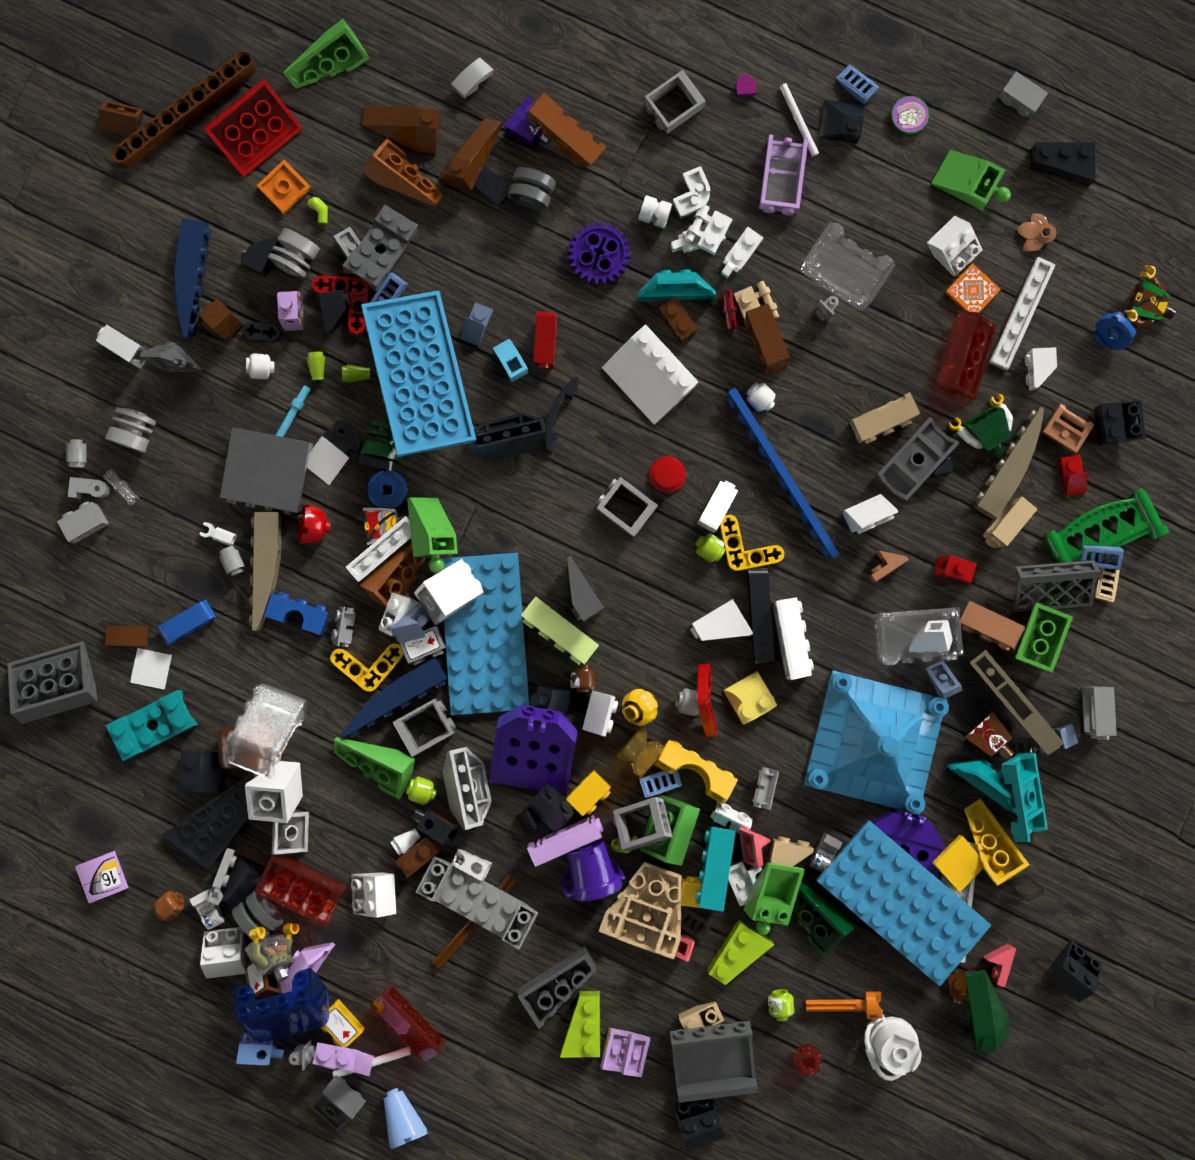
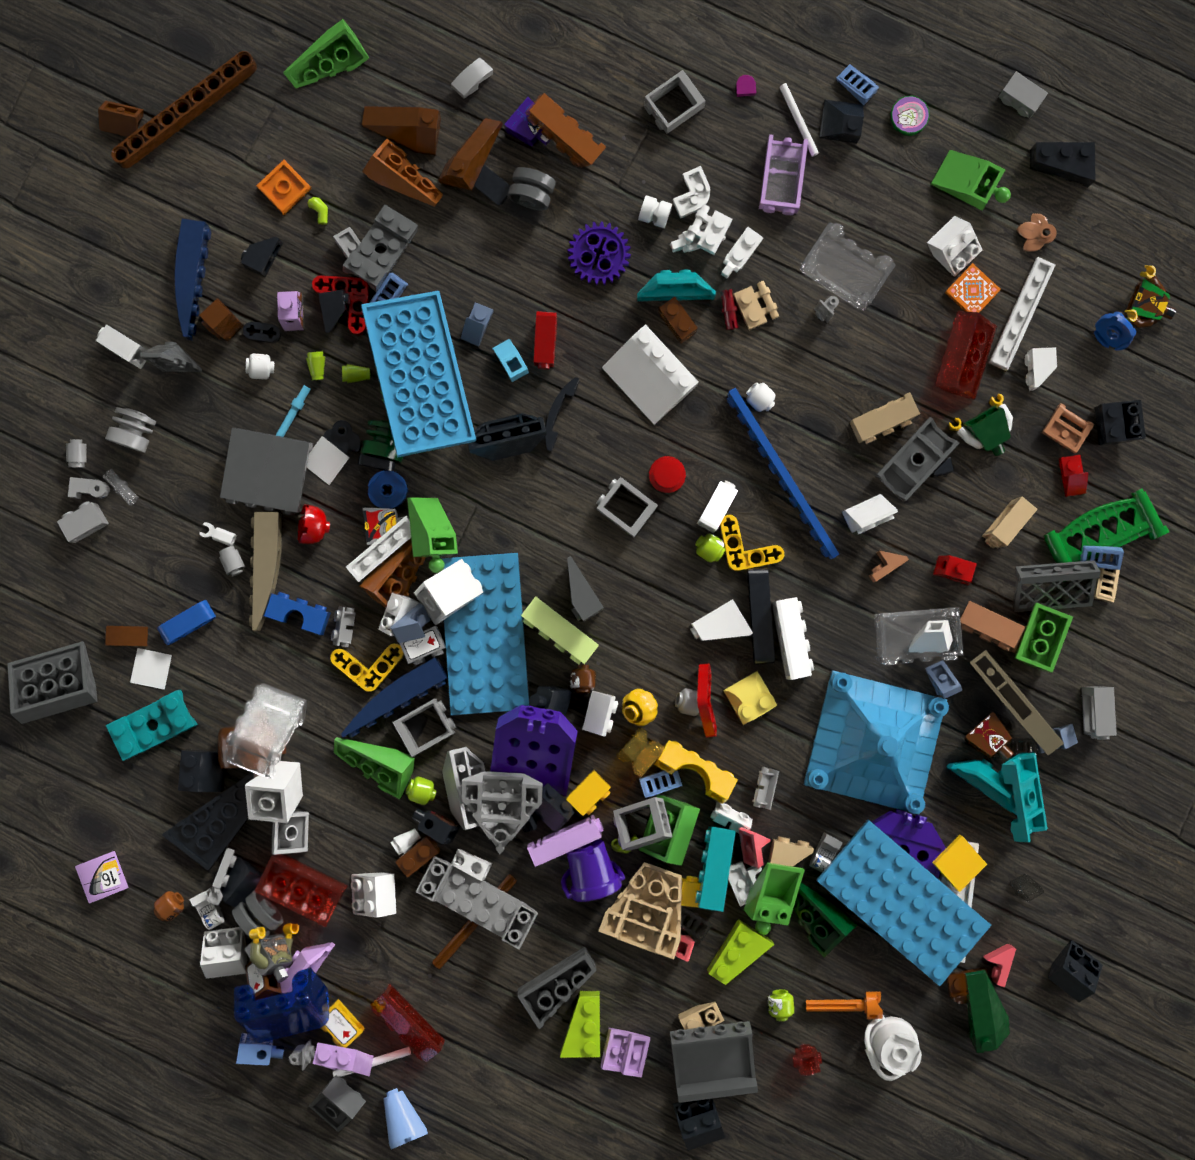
red slope [203,79,303,177] -> none
light grey wheel [268,228,320,279] -> none
reddish brown wedge [743,304,790,376] -> none
yellow wedge [964,799,1029,886] -> none
dark tan slope [974,407,1044,520] -> none
none -> light grey wedge [461,771,543,854]

